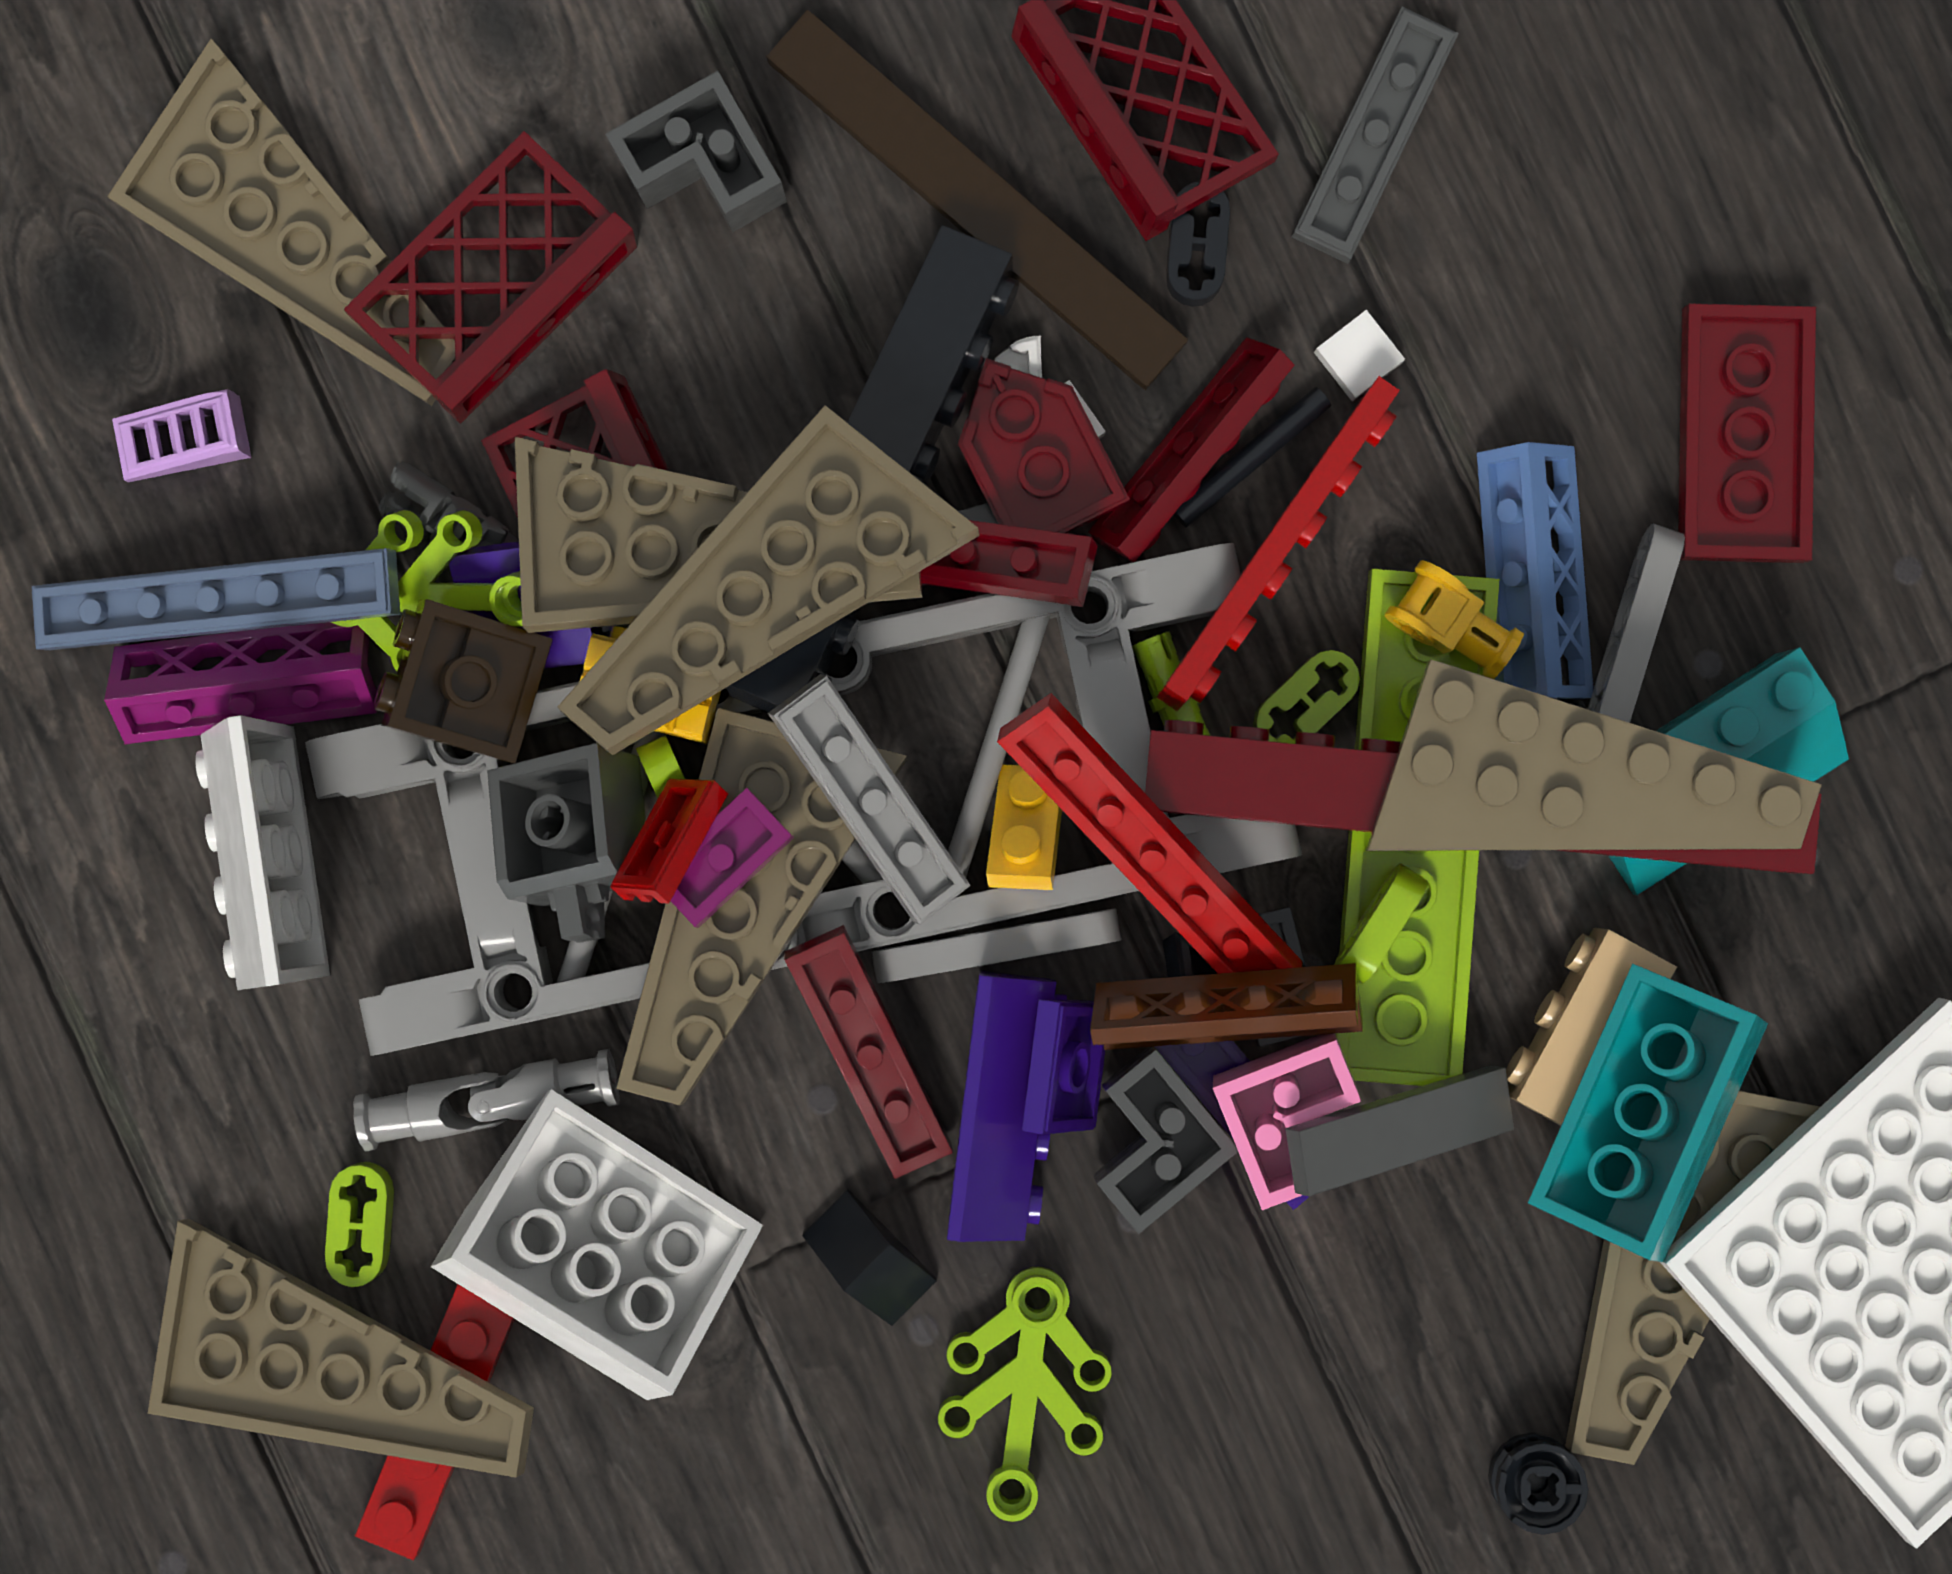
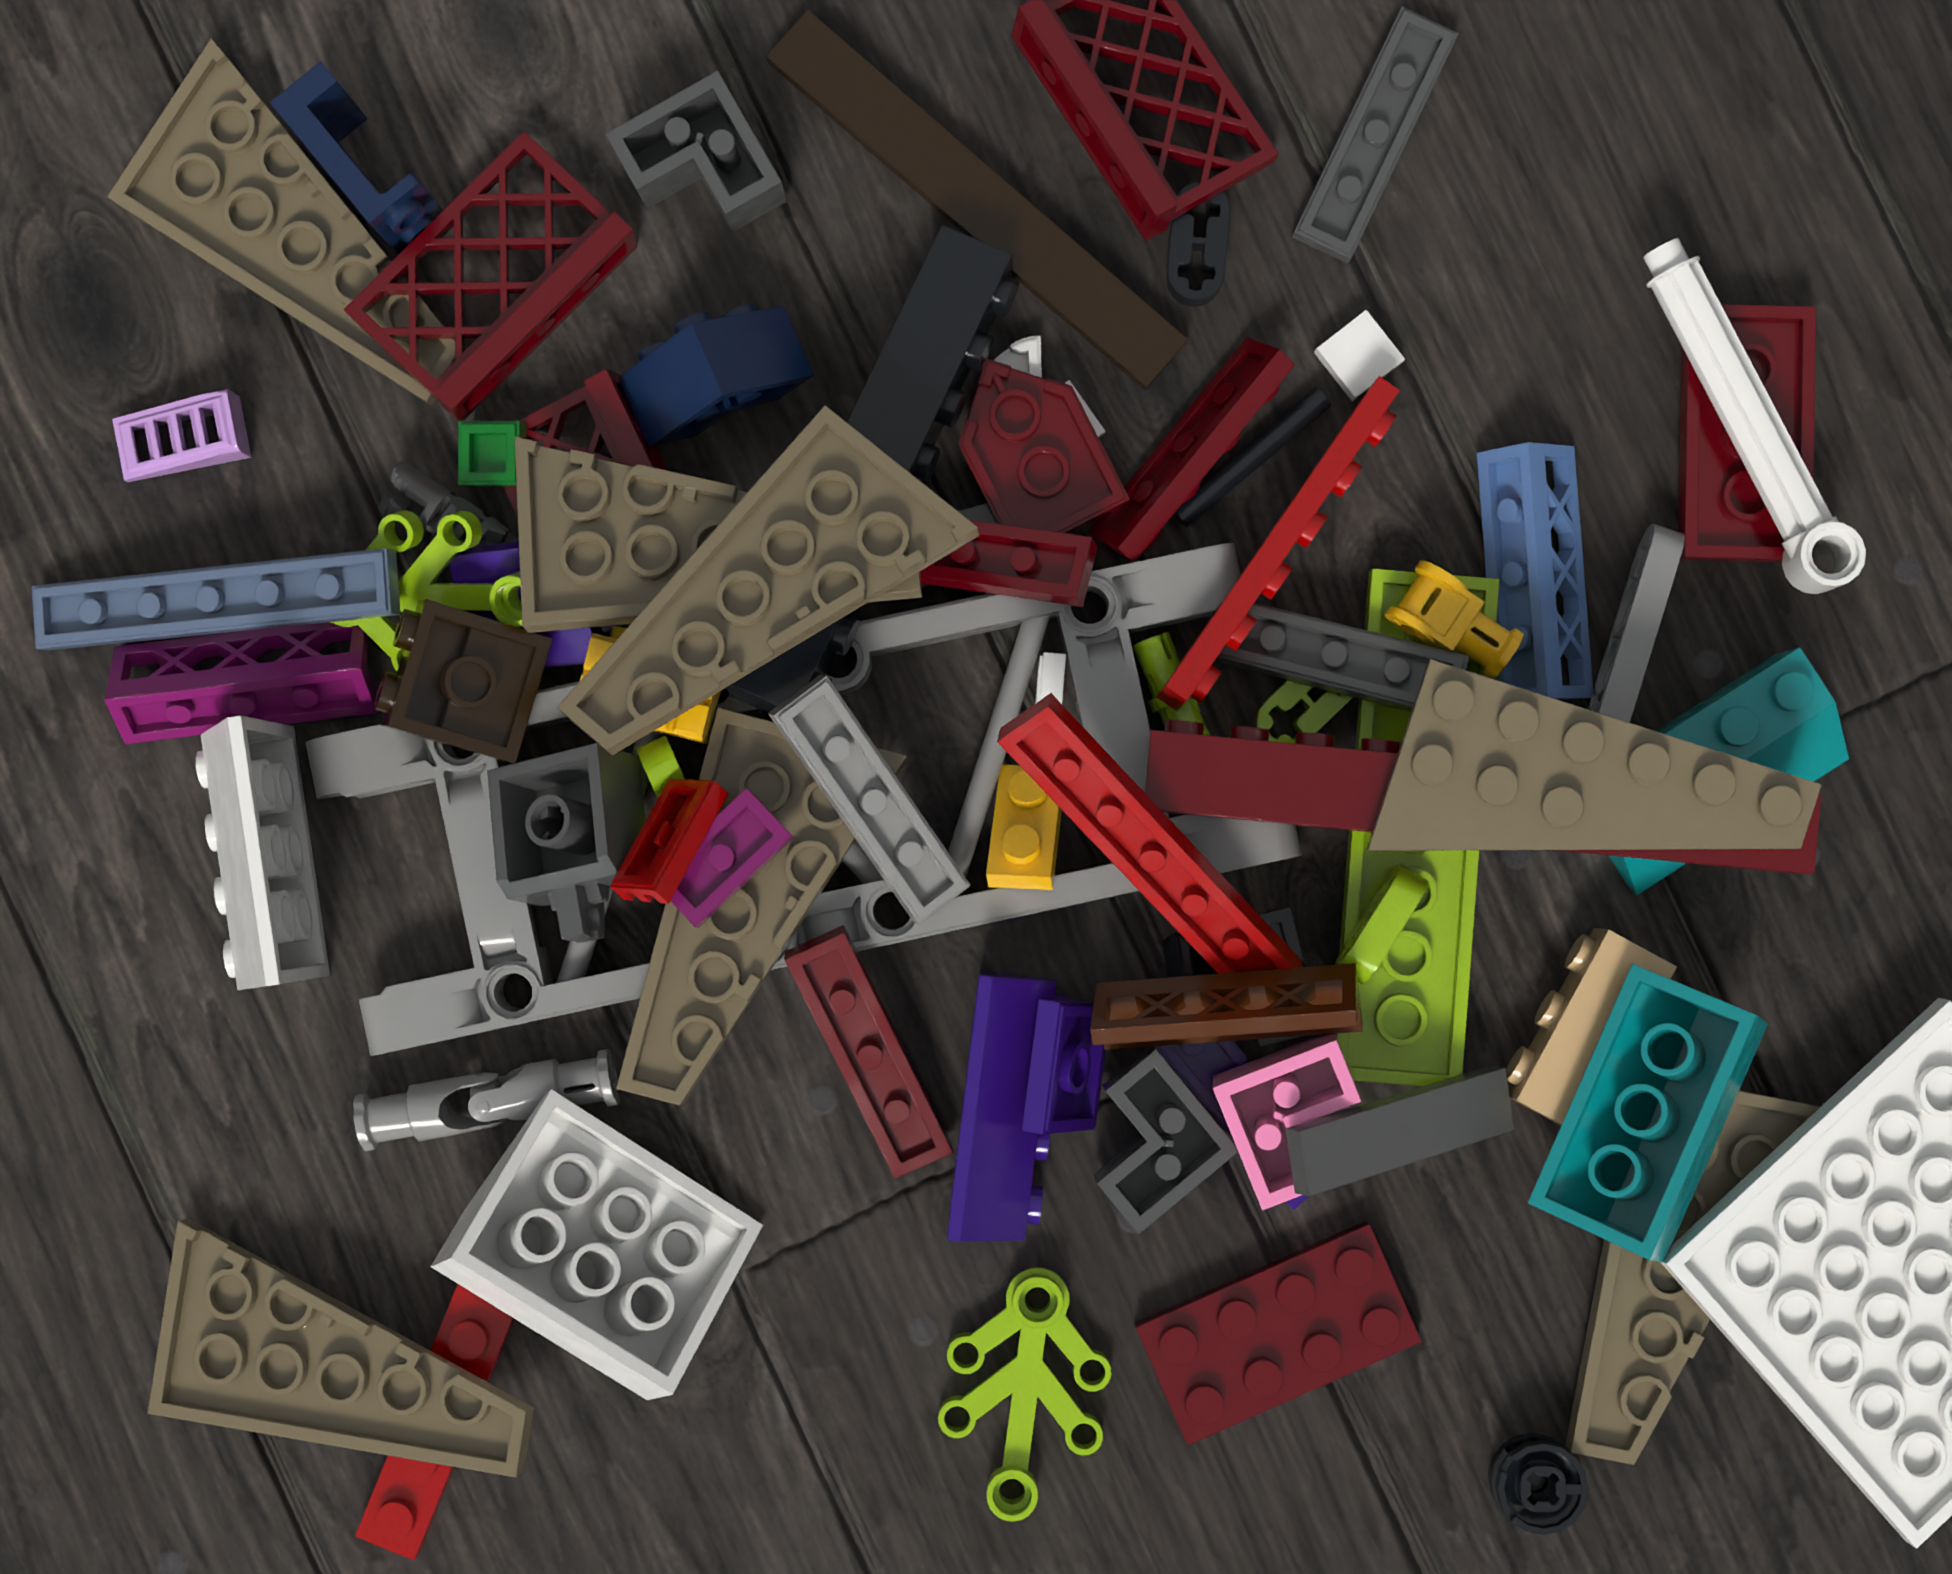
lime beam [325,1162,394,1287] -> none
black slope [802,1189,937,1326] -> none
light grey beam [871,908,1122,983] -> none
none -> dark blue panel [269,61,443,254]
none -> green tile [458,421,527,487]
none -> dark blue brick [618,303,814,447]
none -> white tile [1035,652,1066,704]
none -> dark red plate [1134,1221,1422,1446]
none -> dark grey tile [1214,603,1470,712]
none -> white piece [1643,238,1866,594]

